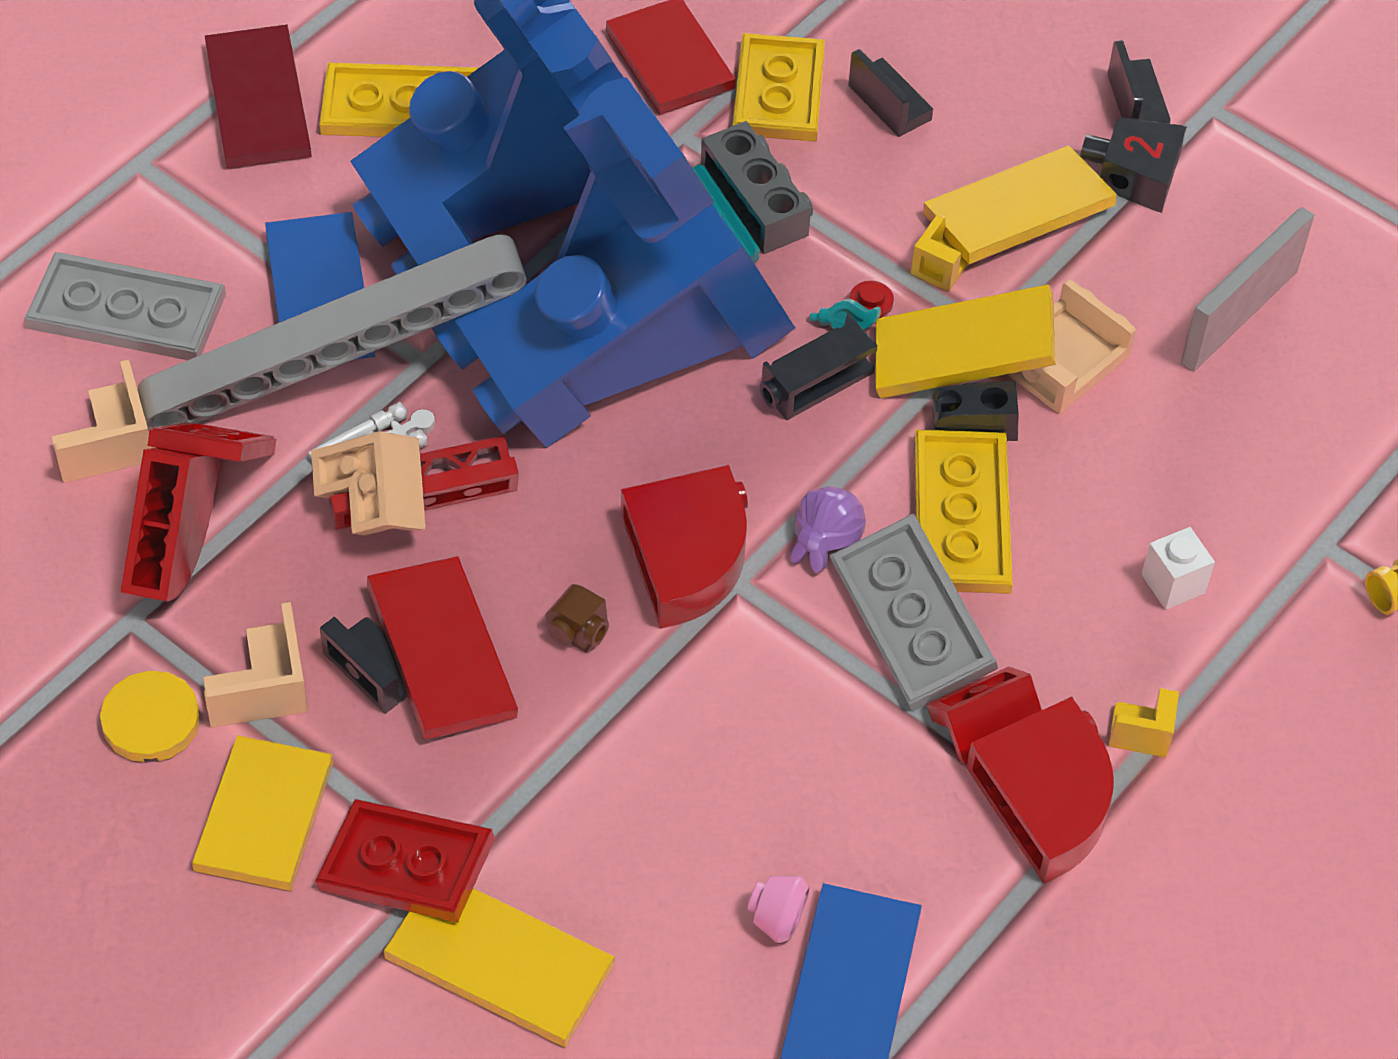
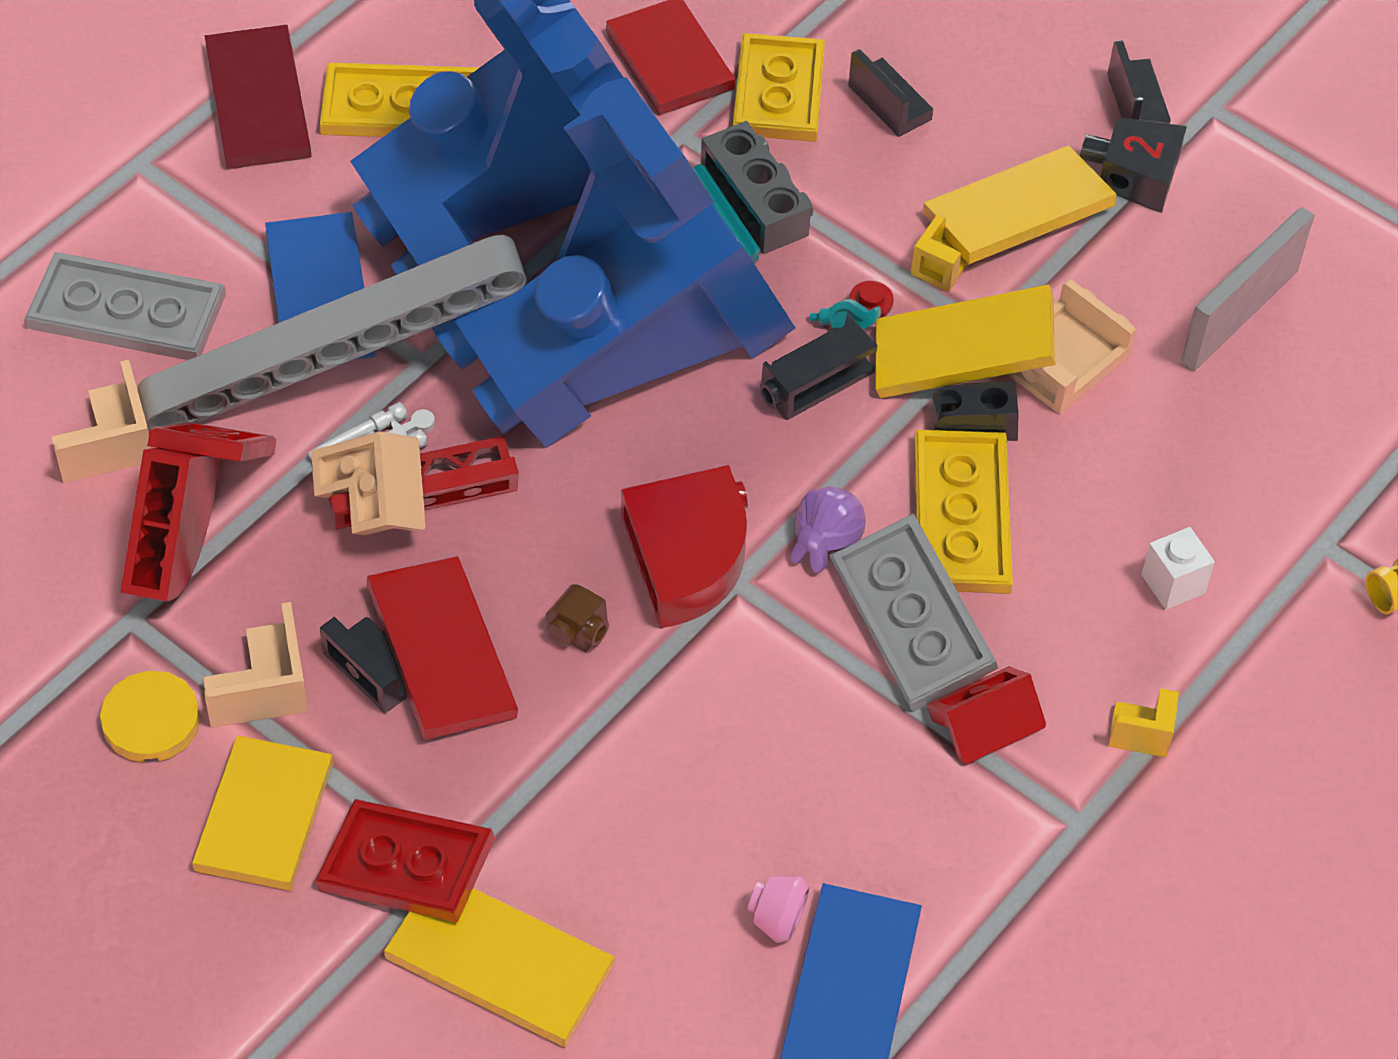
red brick [966,697,1114,884] -> none

